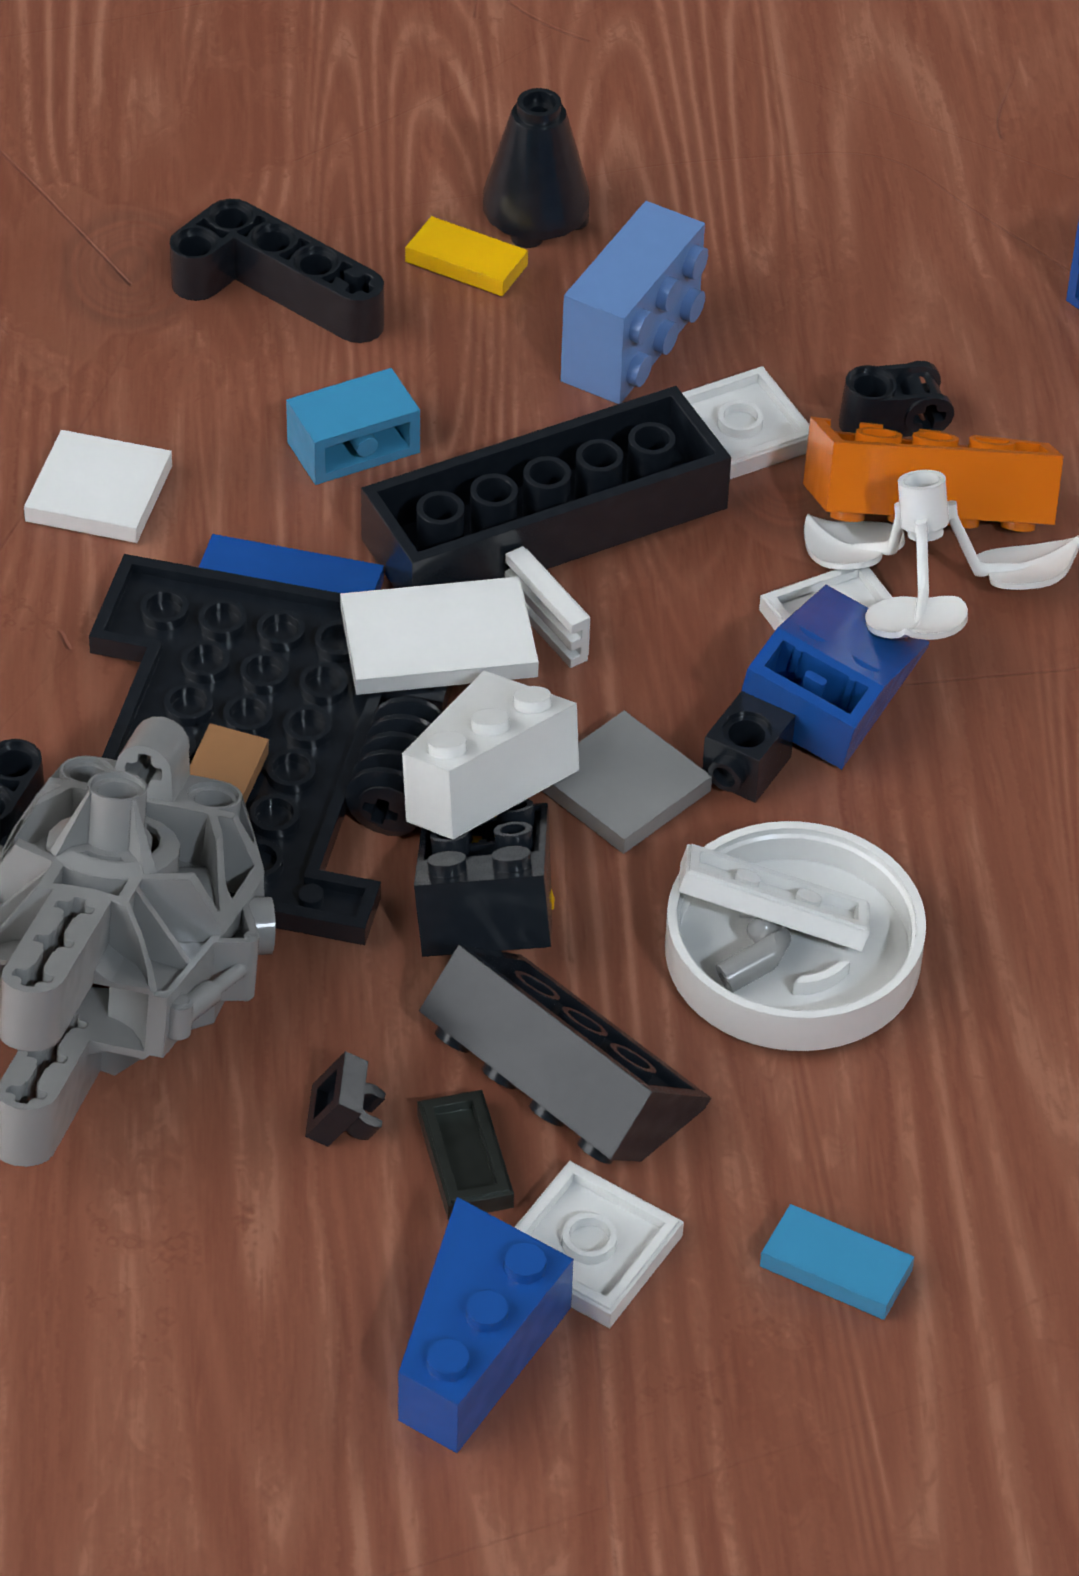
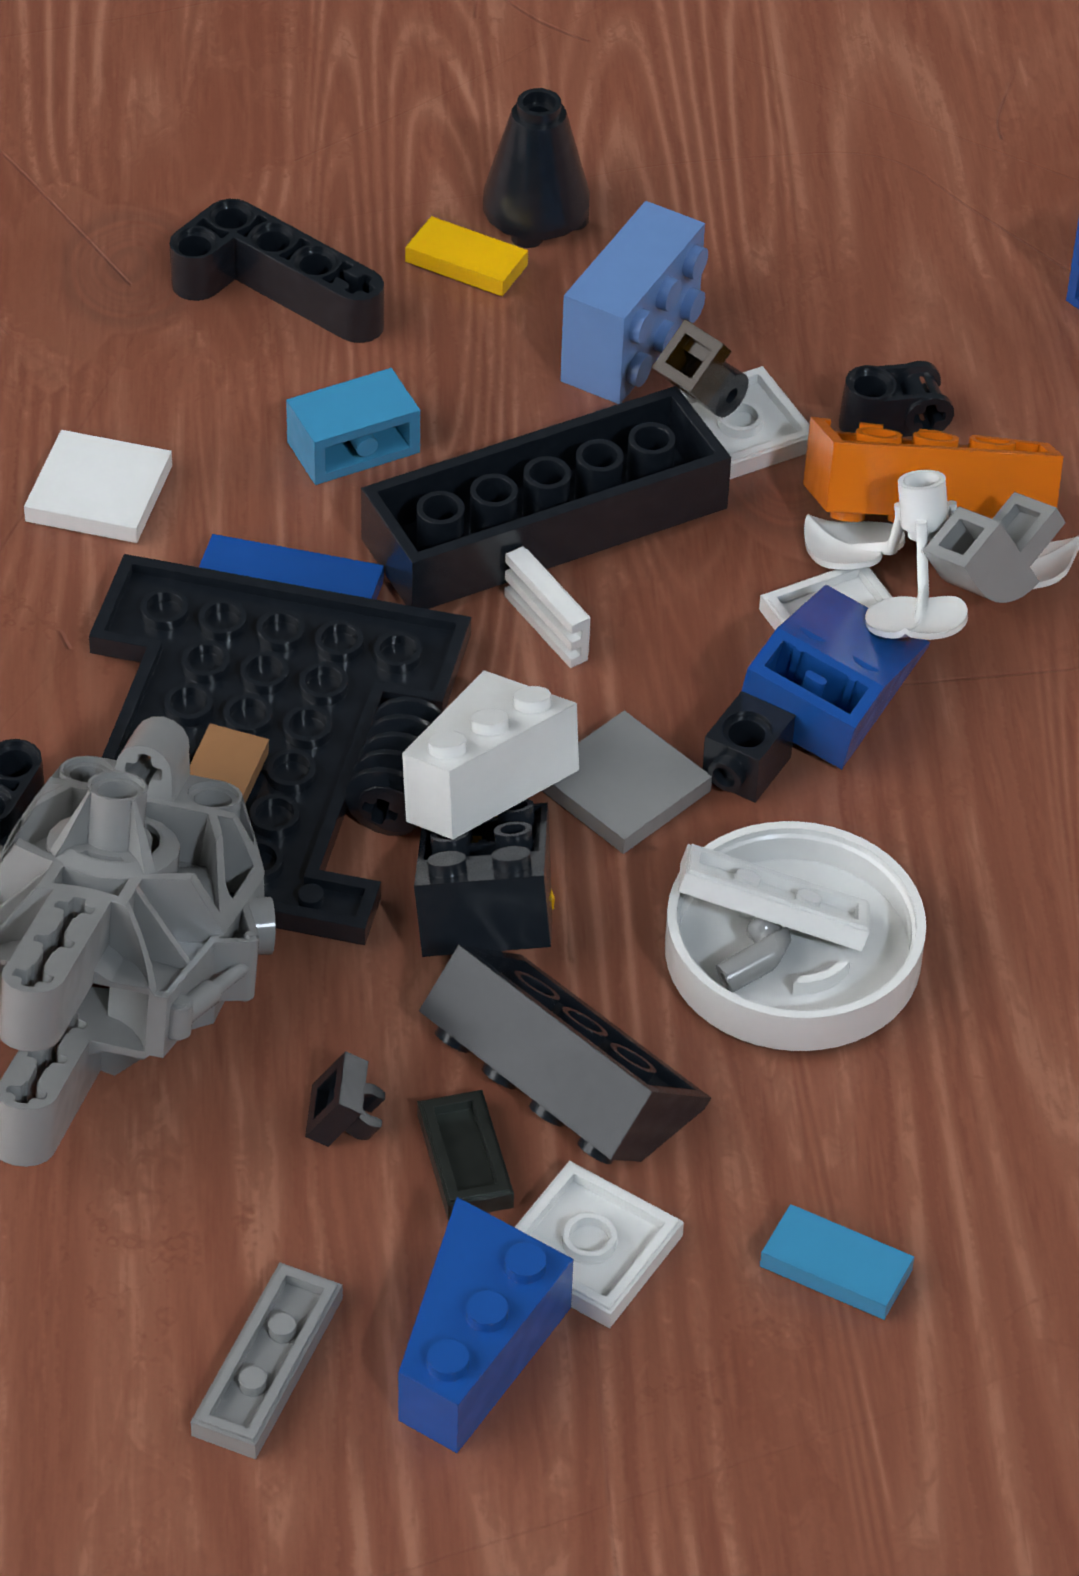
white tile [340,576,539,695] -> none
none -> light grey tile [190,1262,343,1459]
none -> dark brown leg [652,320,749,418]
none -> light grey brick [923,492,1066,603]

